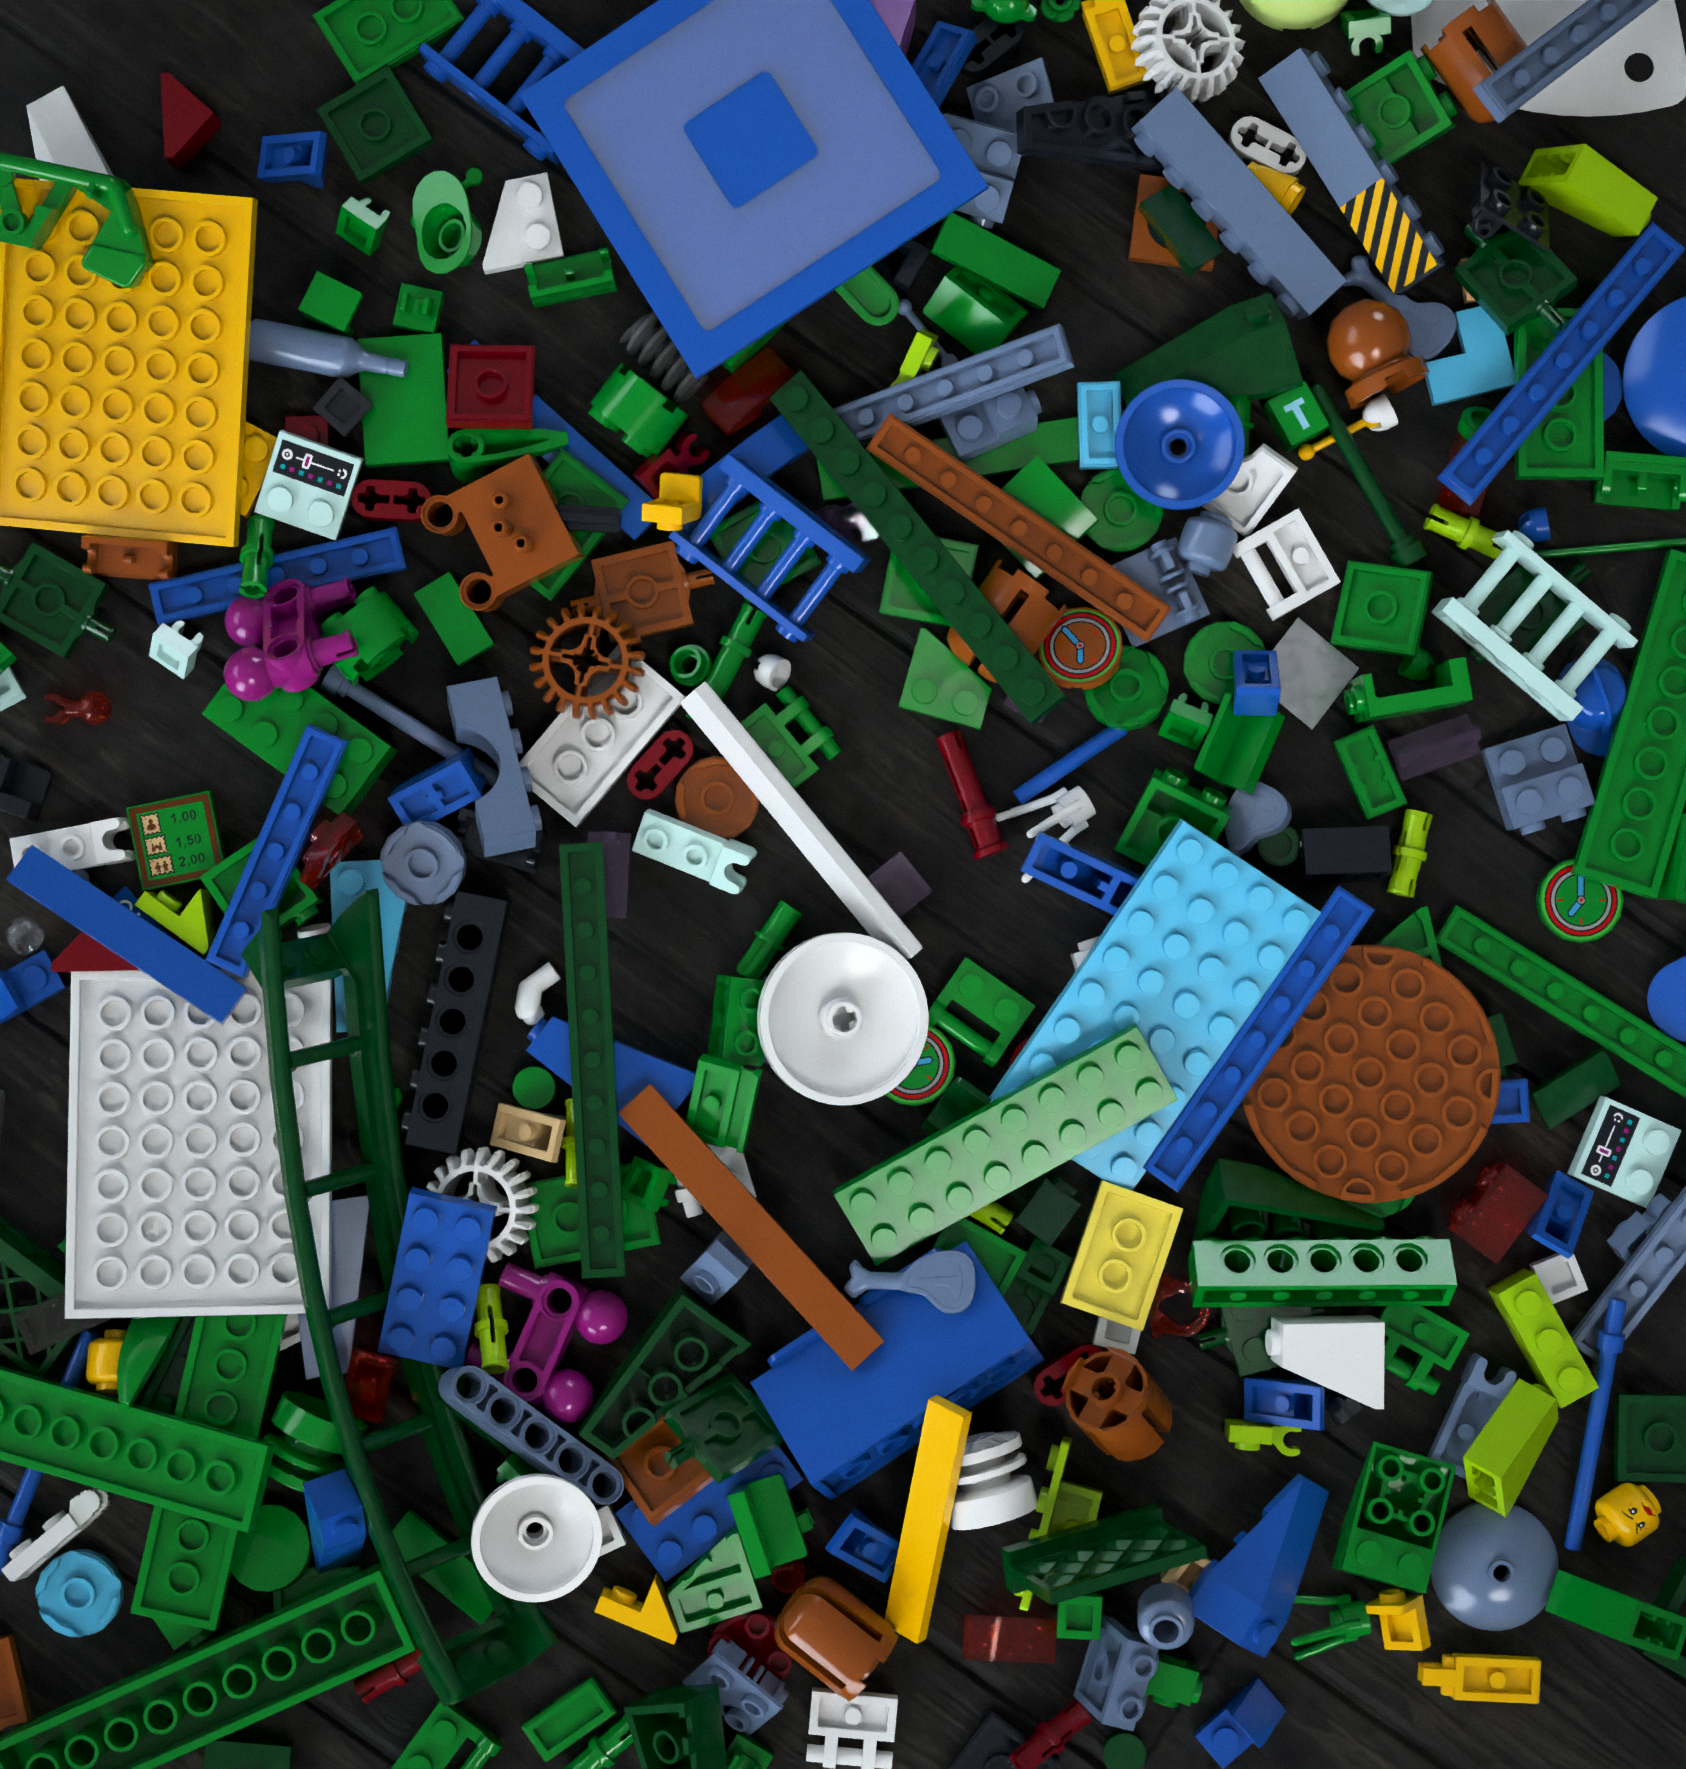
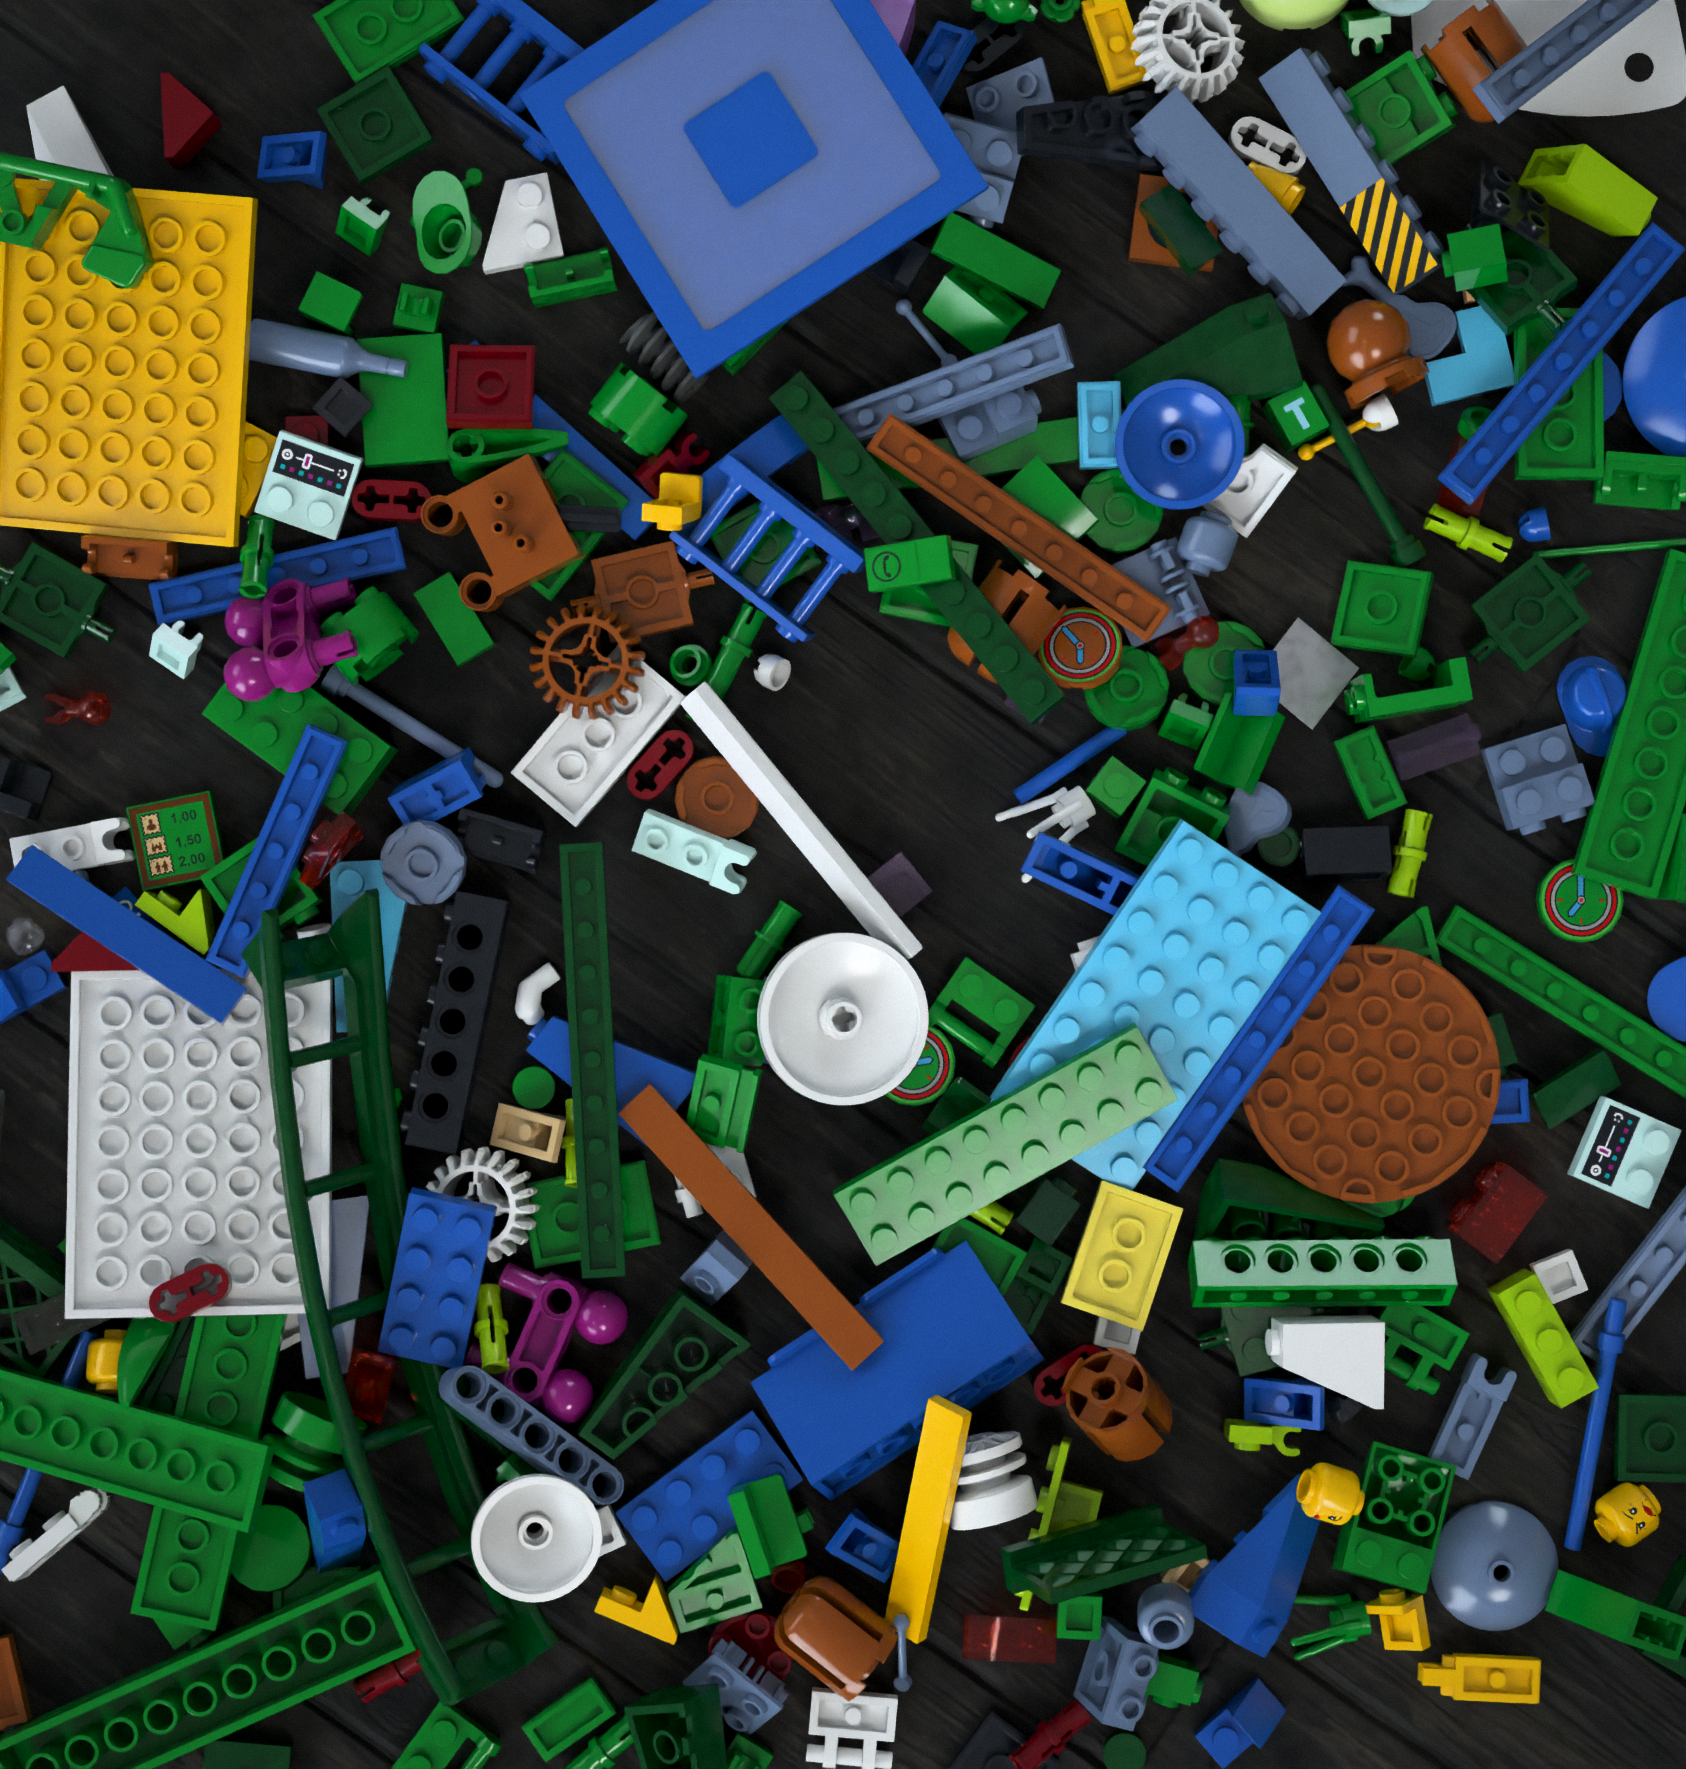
medium azure tile [35,1549,124,1637] -> none
green tile [392,1509,494,1624] -> none
sand blue arch [447,677,542,857] -> none
clear purple hinge [588,831,631,918] -> none
dark orange tile [604,1414,714,1527] -> none
green tile [622,1156,677,1212] -> none
dark green plate [663,1372,784,1484] -> none
clear red slope [701,347,796,436] -> none
green plate [740,685,842,790] -> none
green tile [835,266,899,326] -> none
sand blue piece [844,1250,976,1314] -> none
lime plate [890,329,940,387] -> none
green wing [898,628,992,731] -> none
dark red pin [935,730,1010,861] -> none
clear red piece [1149,1273,1210,1339] -> none
white plate [1233,508,1341,621] -> none
light aqua fence [1431,530,1638,721] -> none
lime slope [1463,1378,1559,1518] -> none
blue slope [1522,1170,1594,1259] -> none
sand blue plate [1607,1193,1672,1263] -> none
none -> dark red beam [149,1263,233,1323]
none -> green tile [864,535,956,593]
none -> sand blue hinge [893,1614,912,1692]
none -> green brick [1084,756,1147,818]
none -> clear red arm [1155,615,1220,671]
none -> yellow head [1296,1463,1365,1525]
none -> green brick [1441,224,1508,292]

